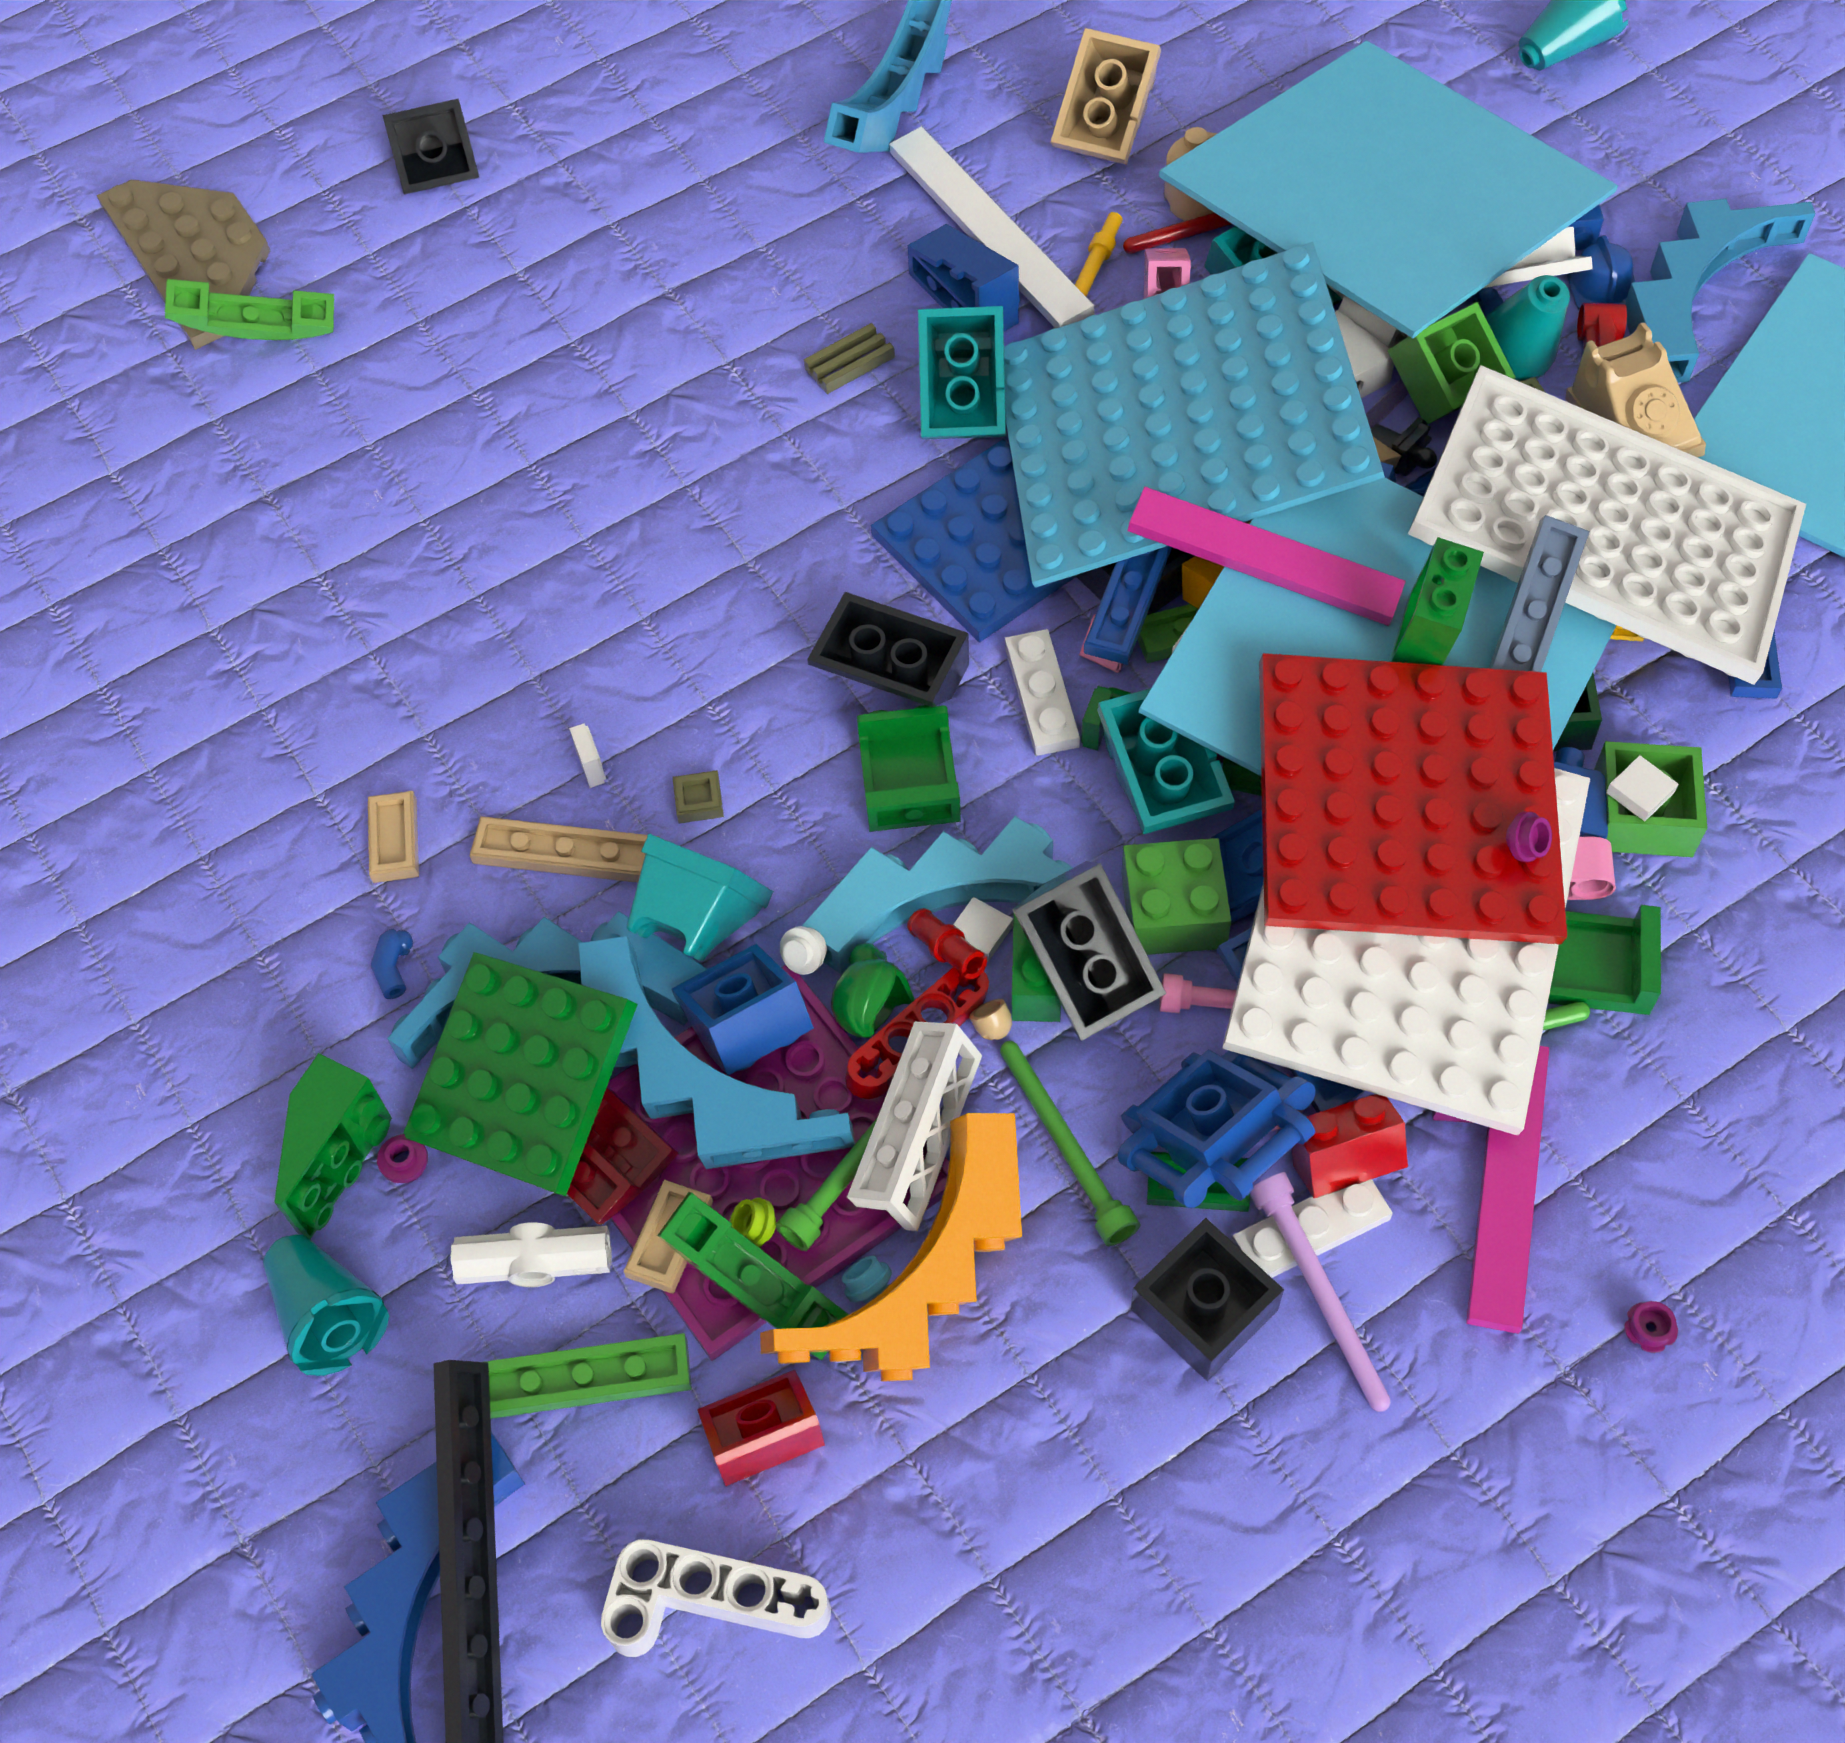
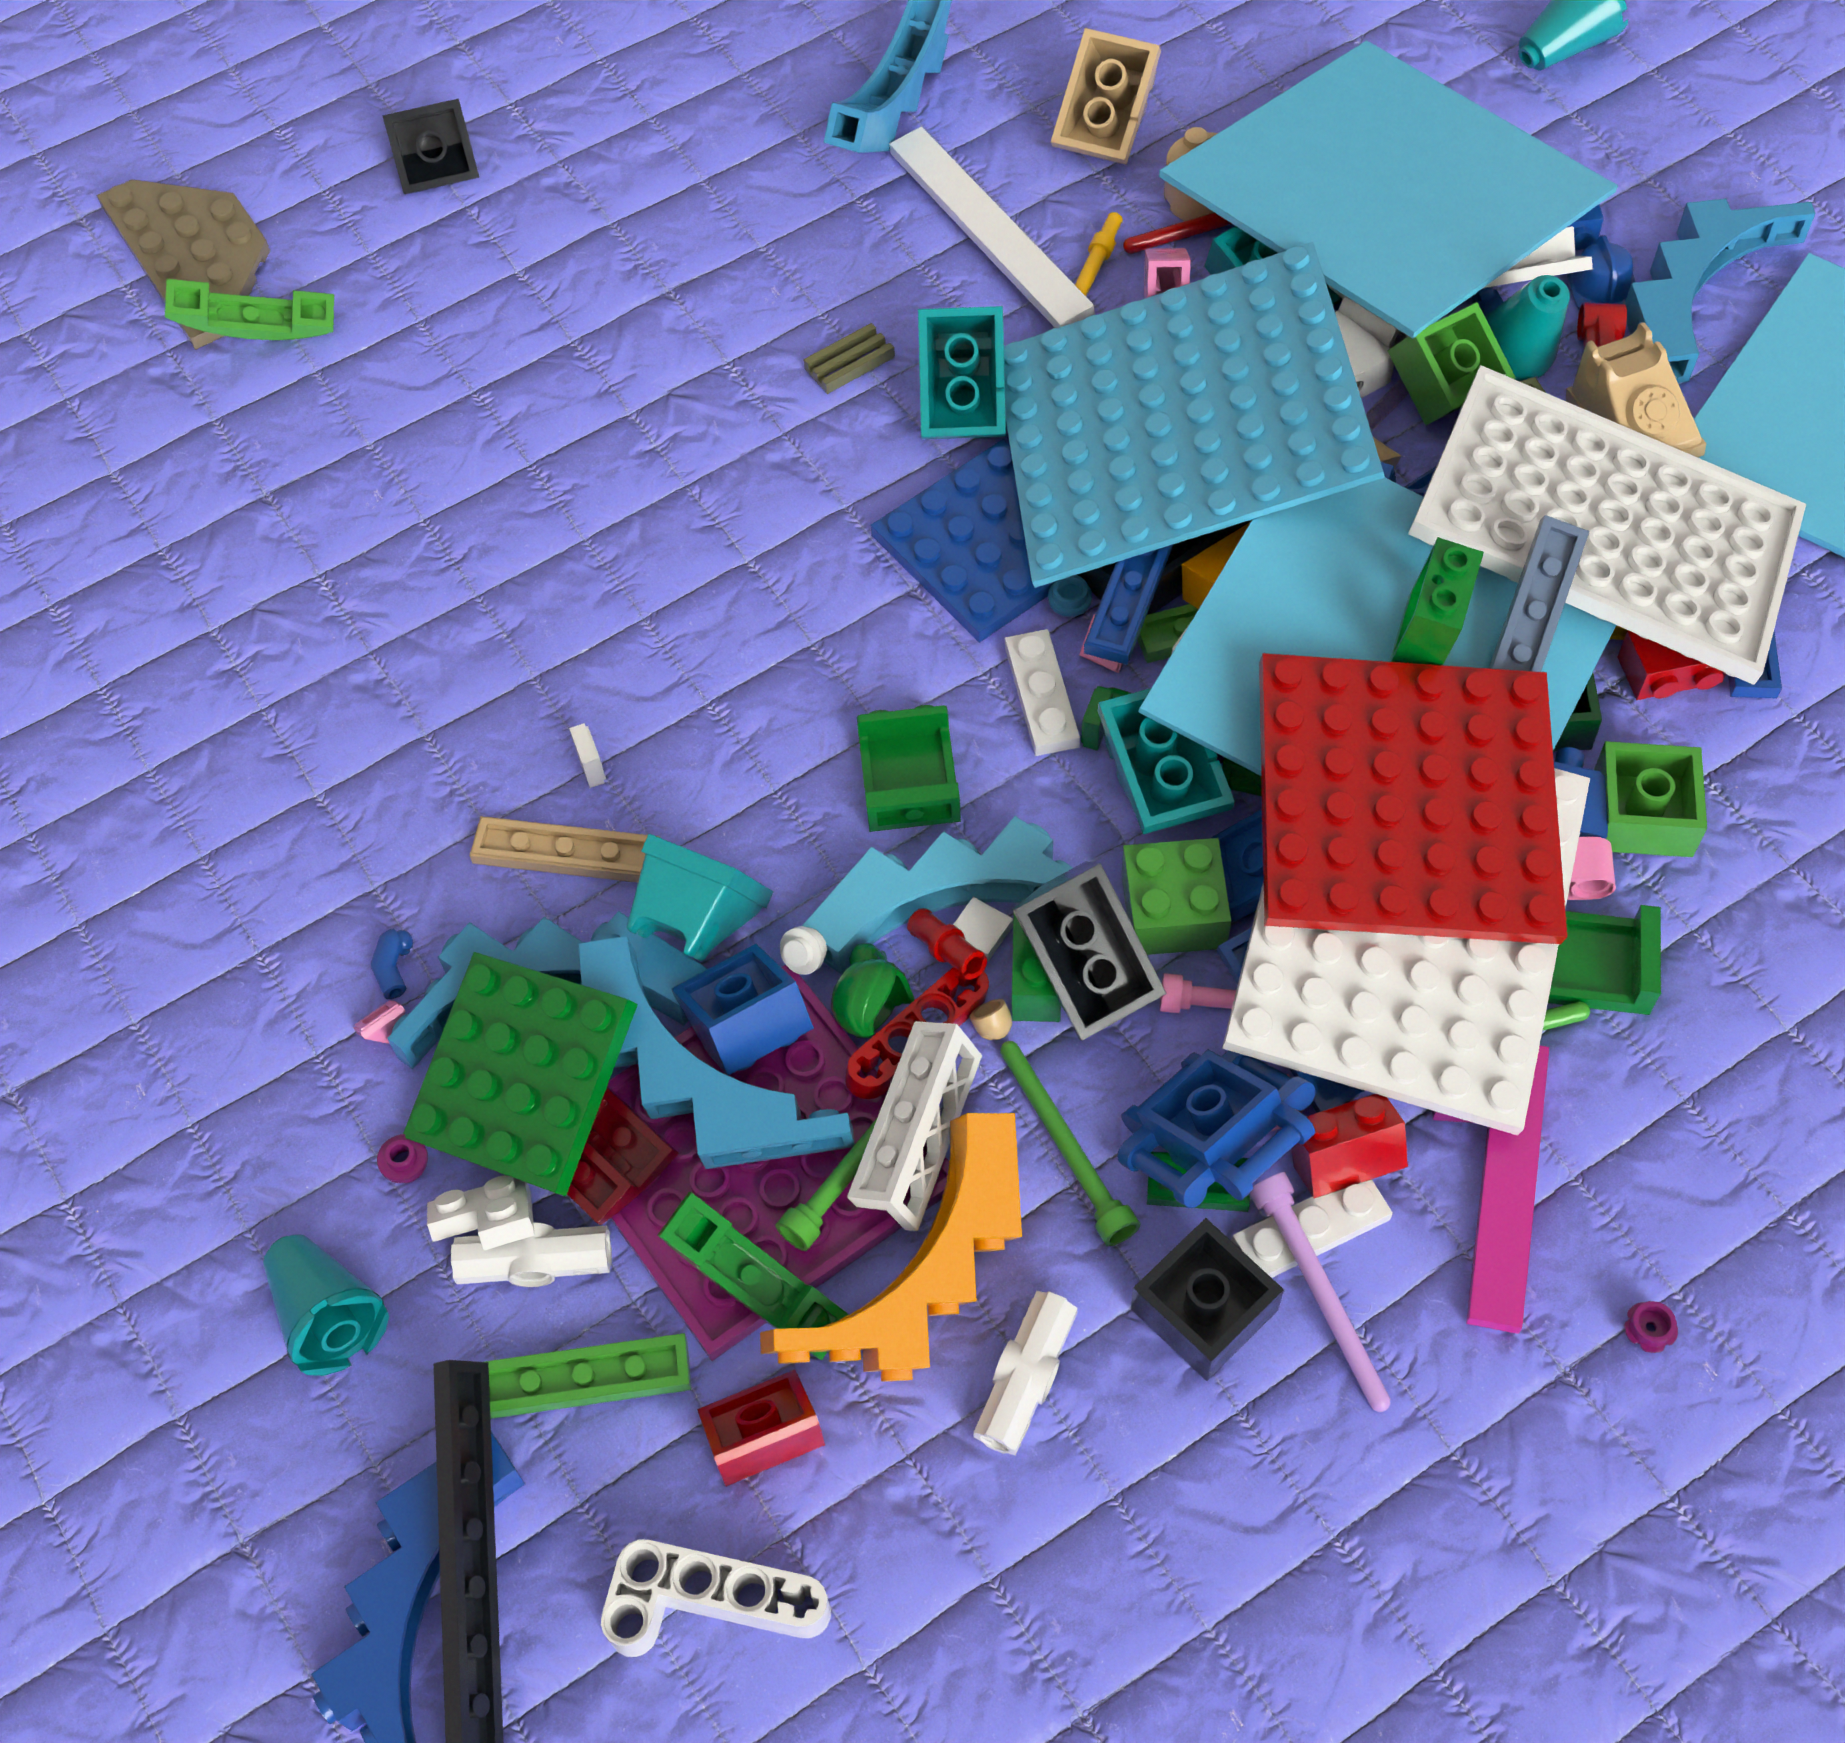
green slope [274,1053,392,1239] -> none
tan tile [368,791,419,883] -> none
tan tile [623,1180,713,1294] -> none
olive tile [672,770,724,824] -> none
lime plate [730,1198,776,1248] -> none
black slope [807,592,969,707] -> none
medium azure plate [842,1256,892,1303] -> none
blue wedge [907,224,1020,331] -> none
dark pink tile [1127,486,1406,626] -> none
black piece [1371,417,1437,476] -> none
magenta plate [1506,812,1552,862] -> none
white tile [1606,756,1679,822] -> none
none -> bright pink slope [353,1000,405,1044]
none -> white plate [427,1175,535,1250]
none -> white piece [973,1291,1078,1456]
none -> dark azure plate [1048,575,1092,617]
none -> red brick [1617,631,1726,700]

